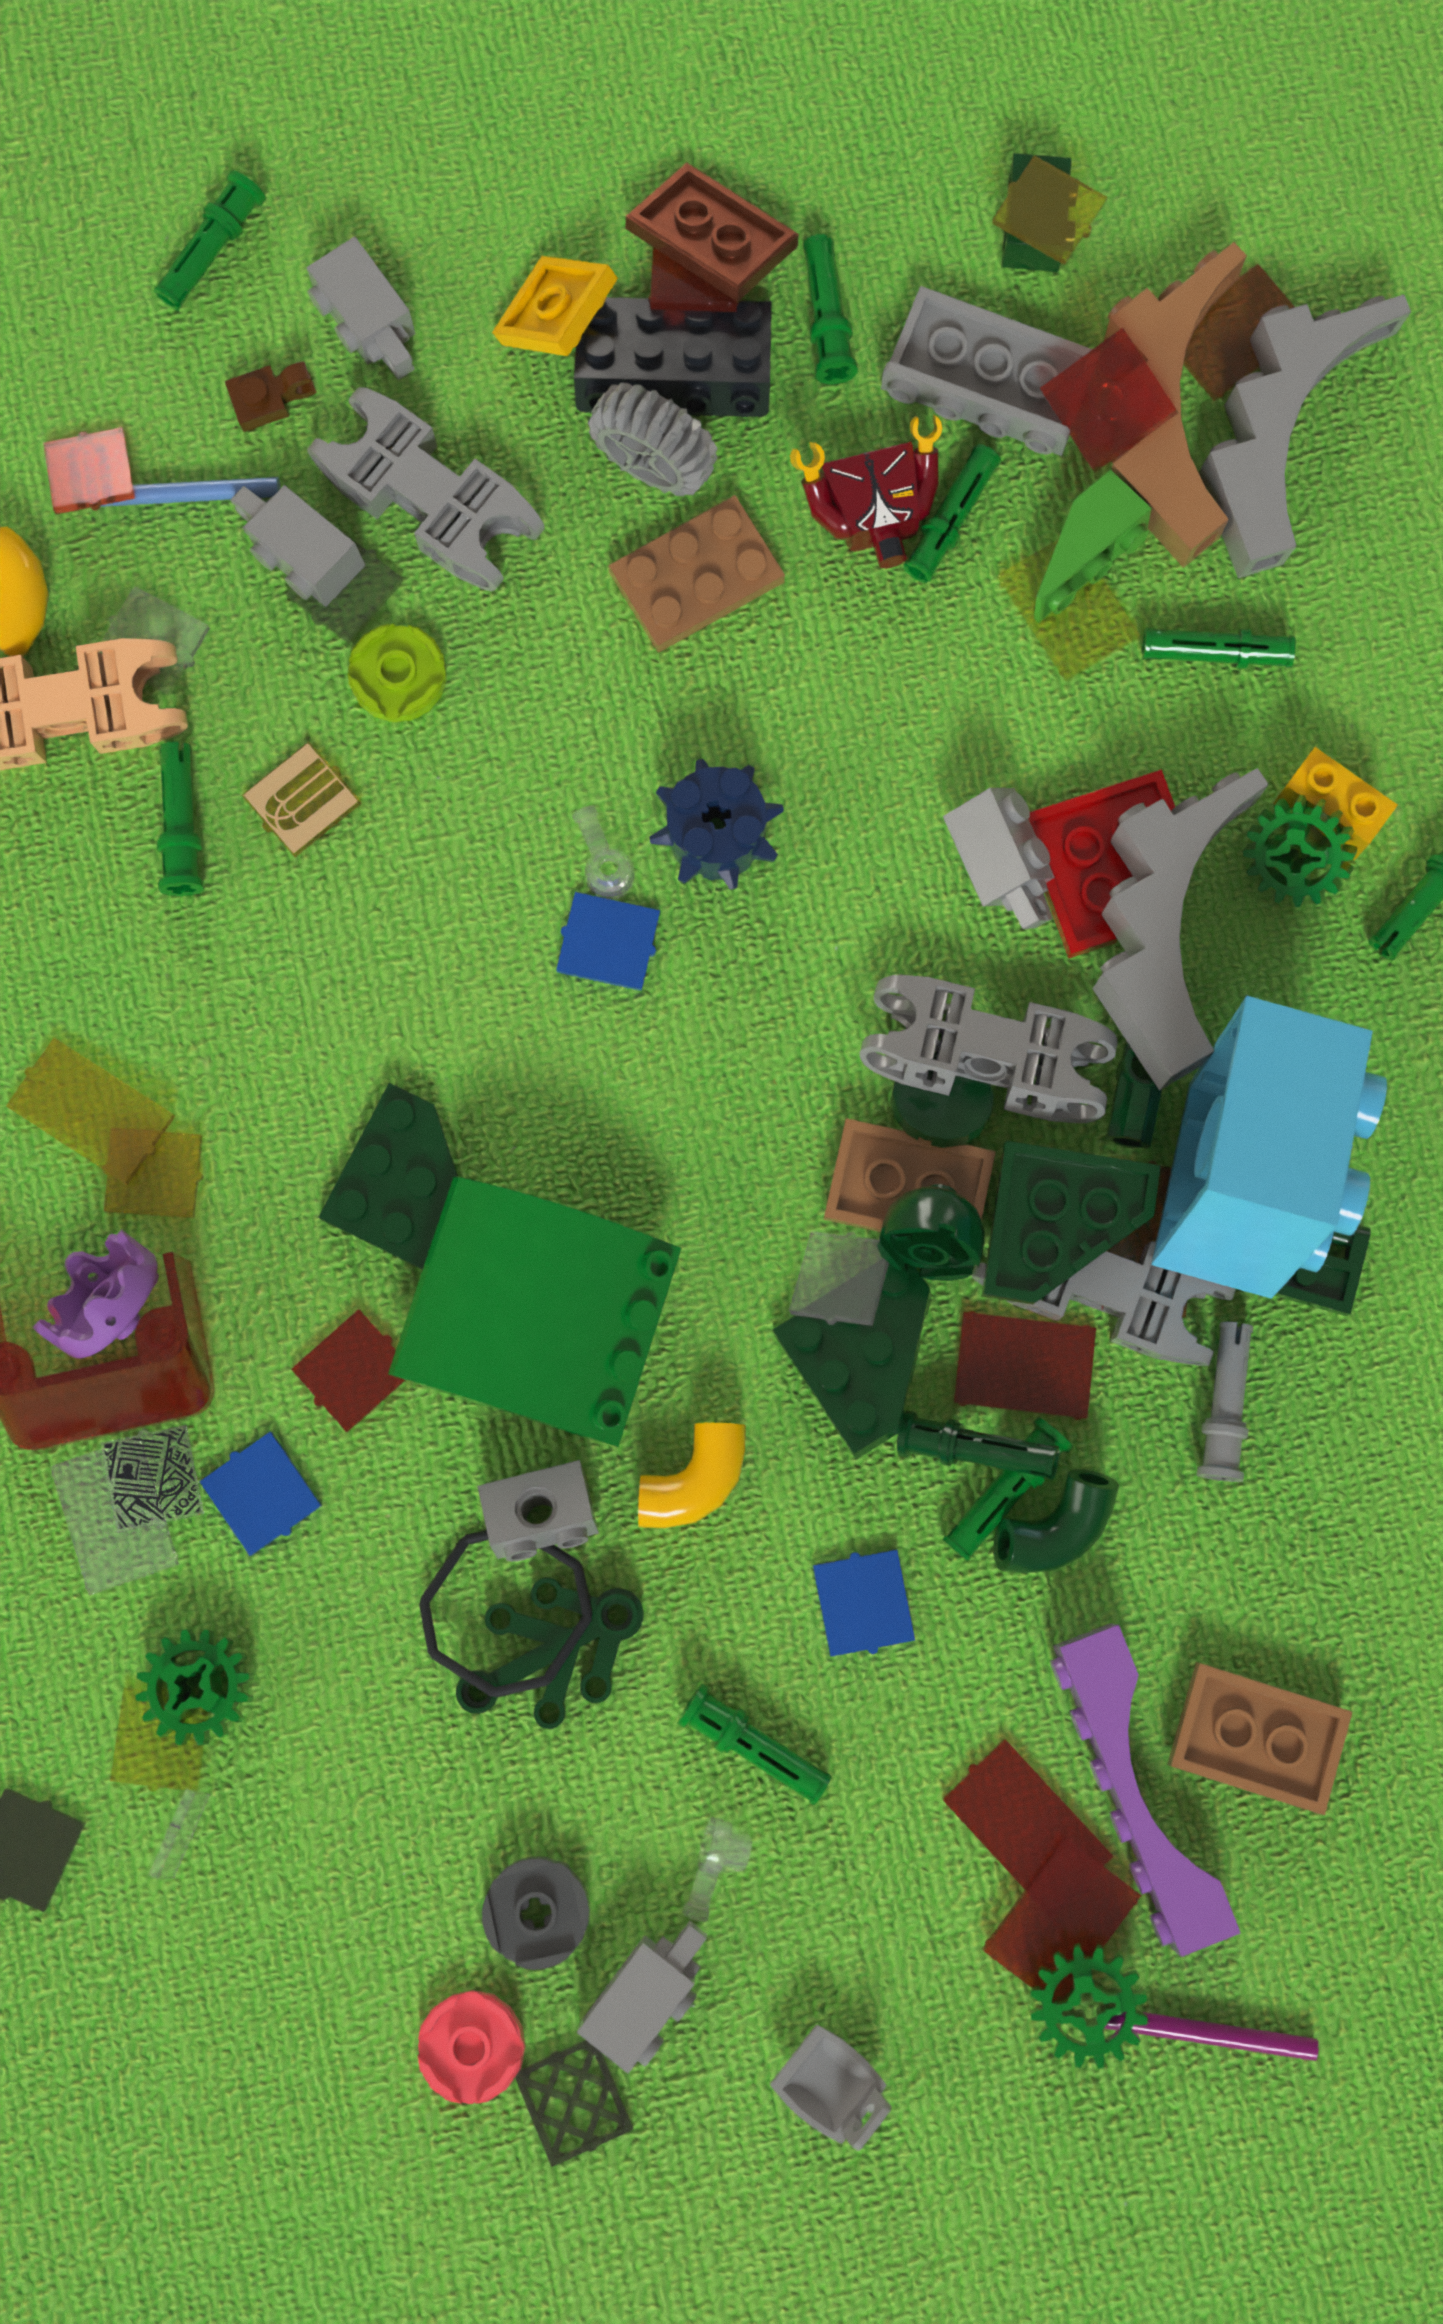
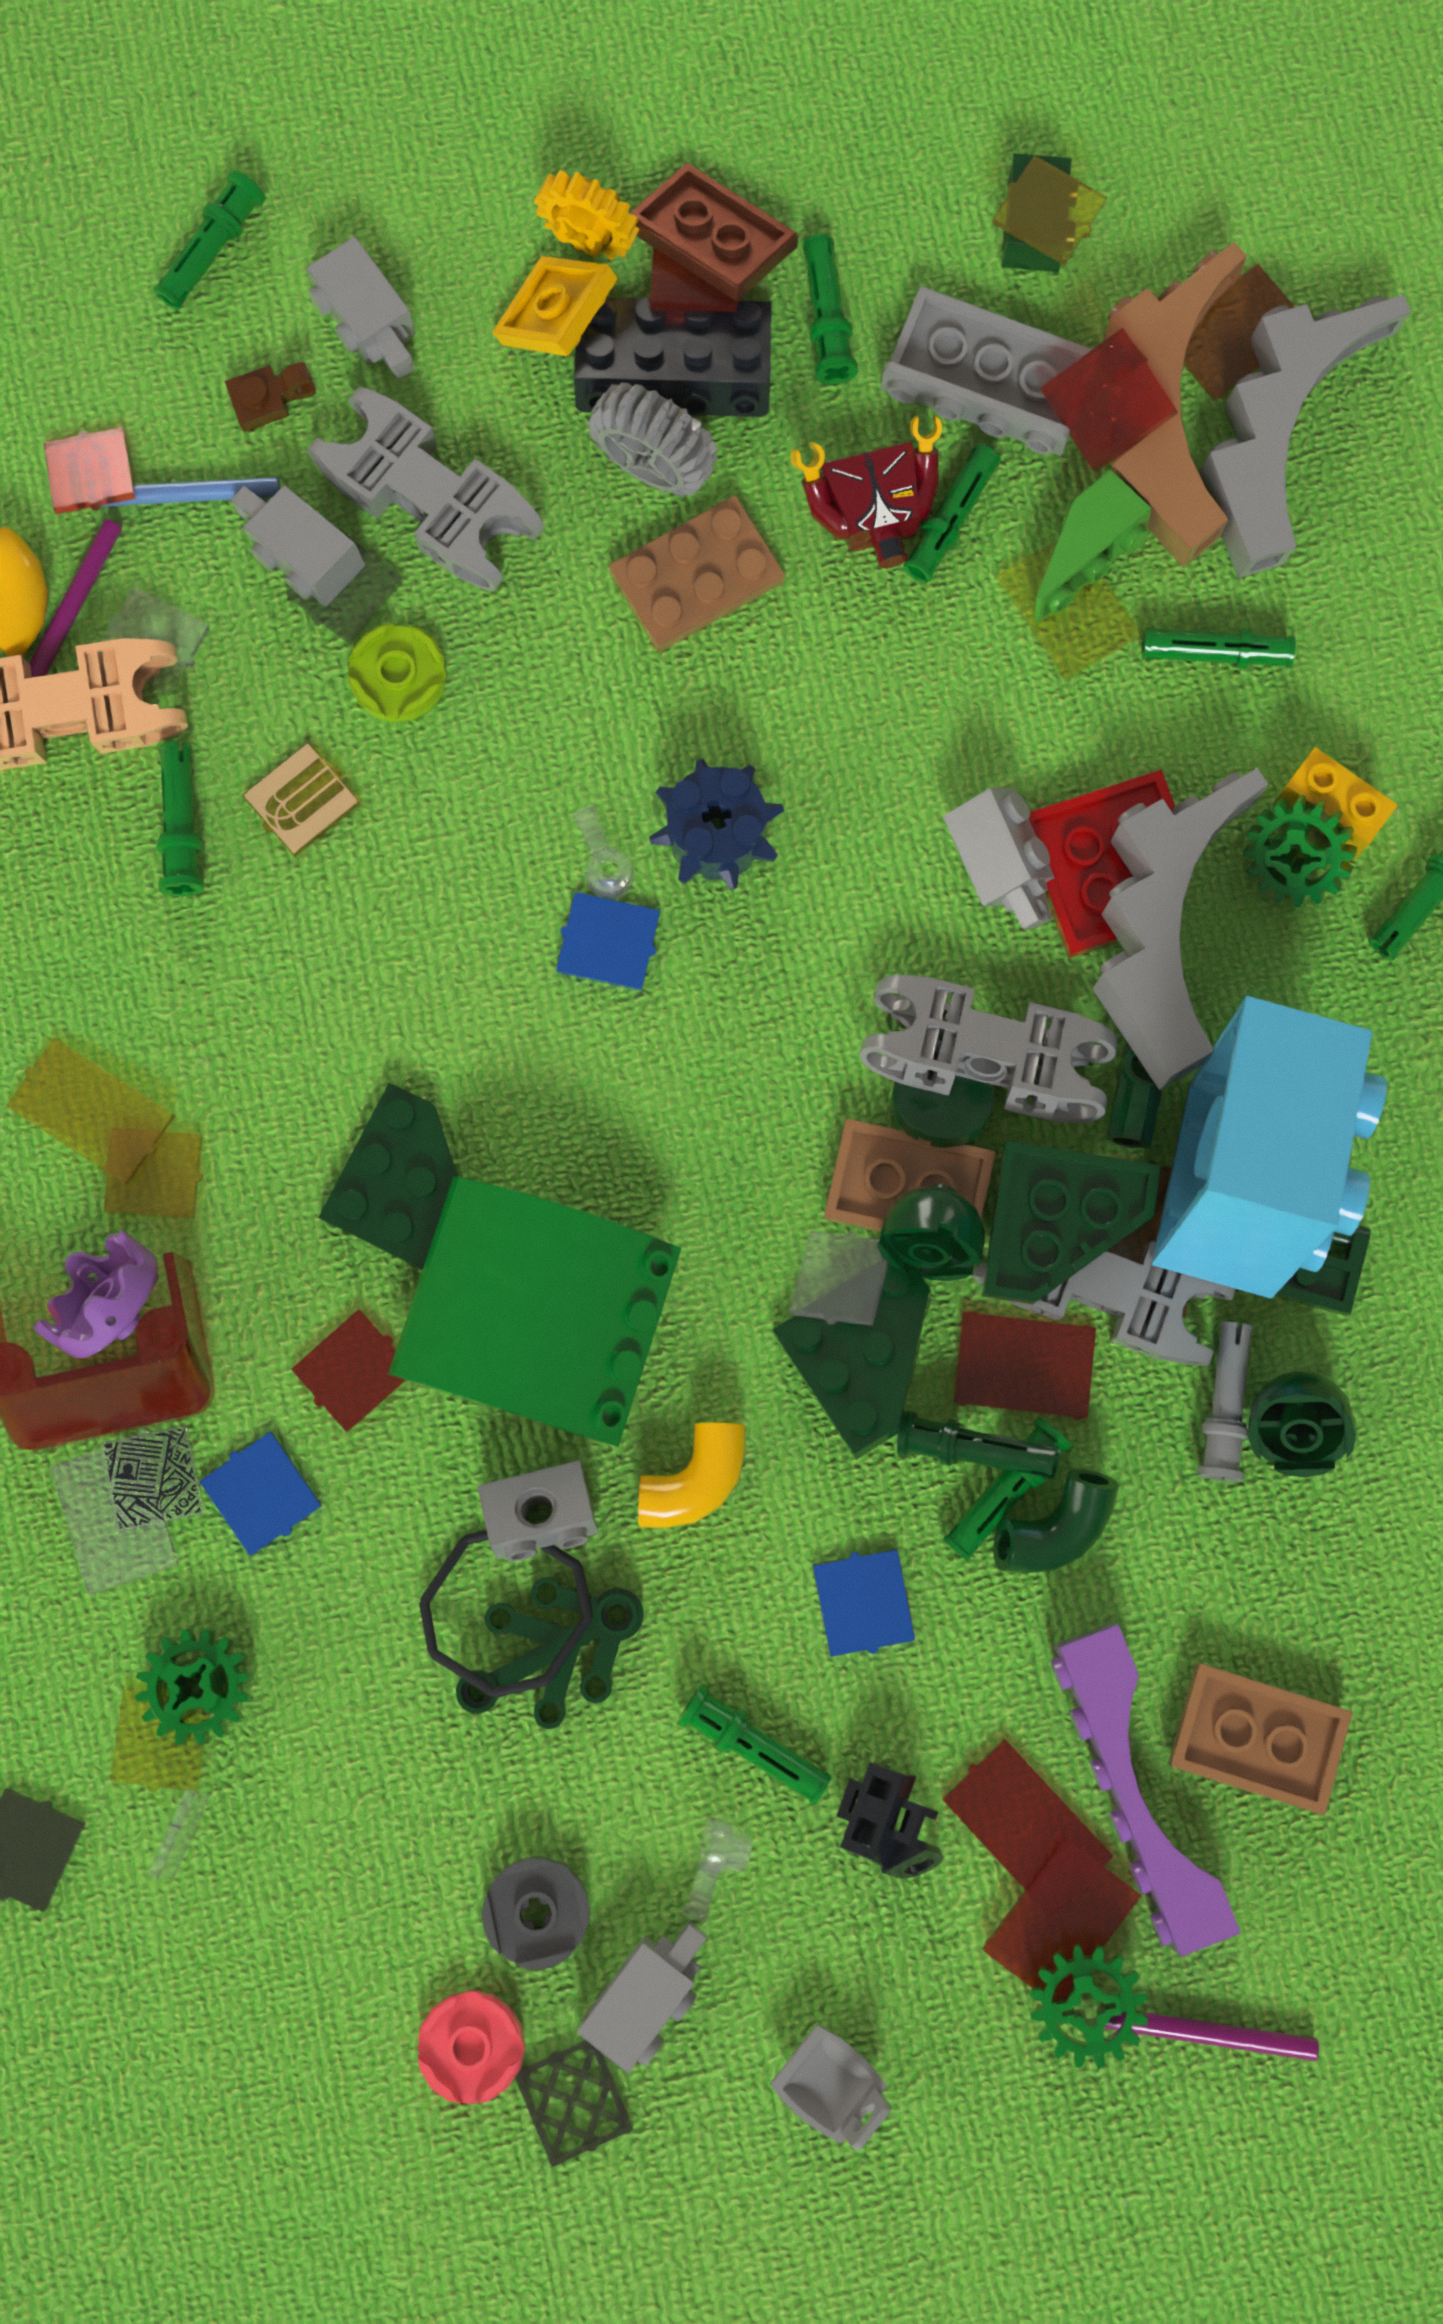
none -> magenta bar [29,519,122,678]
none -> yellow gear [534,170,639,260]
none -> black piece [837,1762,944,1879]
none -> dark green cylinder [1248,1371,1356,1477]

